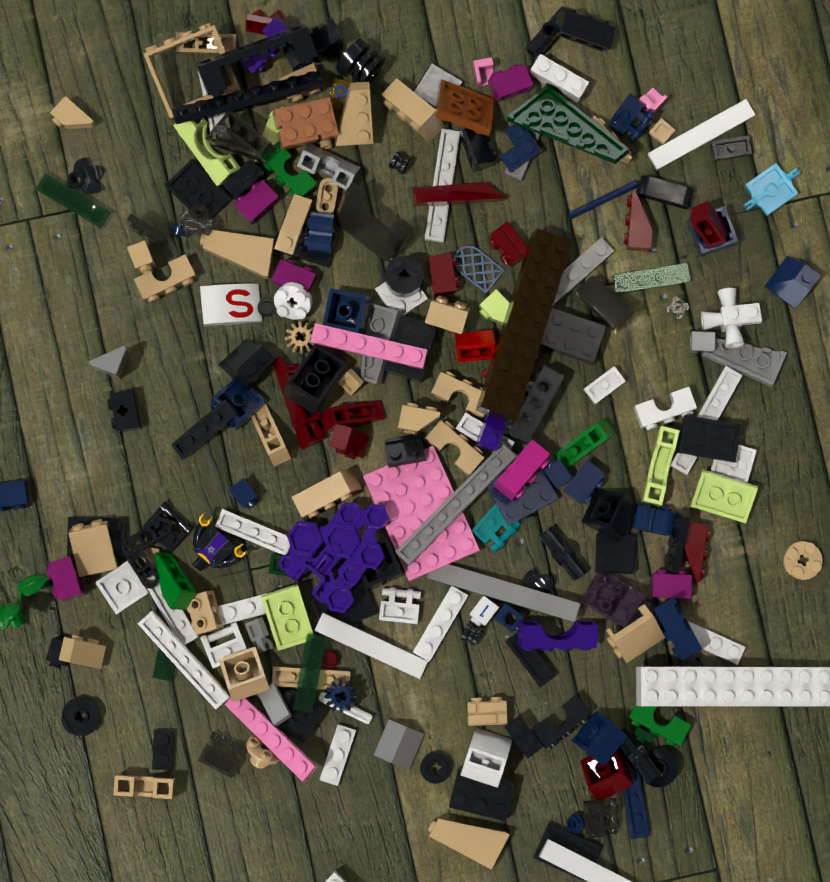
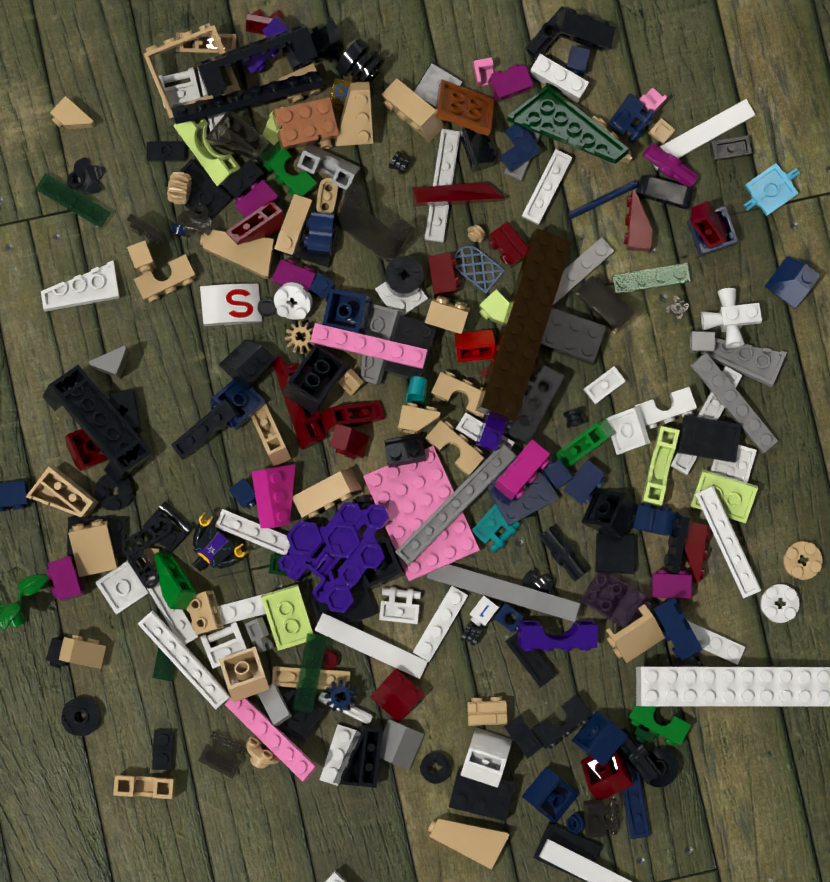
none -> tan wedge [26,466,99,517]
none -> white wing [41,261,120,311]
none -> black plate [42,365,152,484]
none -> dark red slope [65,429,108,471]
none -> black plate [94,474,133,511]
none -> black plate [147,141,185,162]
none -> white plate [159,67,201,109]
none -> tan gear [167,172,192,205]
none -> dark red slope [225,200,284,245]
none -> dark pink wedge [252,464,296,528]
none -> dark blue brick [309,273,336,302]
none -> black wedge [333,726,383,788]
none -> black wheel [353,497,372,510]
none -> dark red slope [370,668,424,723]
none -> teal piece [405,376,427,407]
none -> tan plate [468,225,485,243]
none -> white plate [522,149,573,225]
none -> dark blue slope [522,767,579,824]
none -> black wheel [563,408,585,428]
none -> dark blue brick [566,45,590,77]
none -> white plate [605,407,650,455]
none -> magenta piece [643,143,698,188]
none -> light grey plate [690,353,778,453]
none -> white tile [695,486,761,598]
none -> white plate [760,584,800,623]

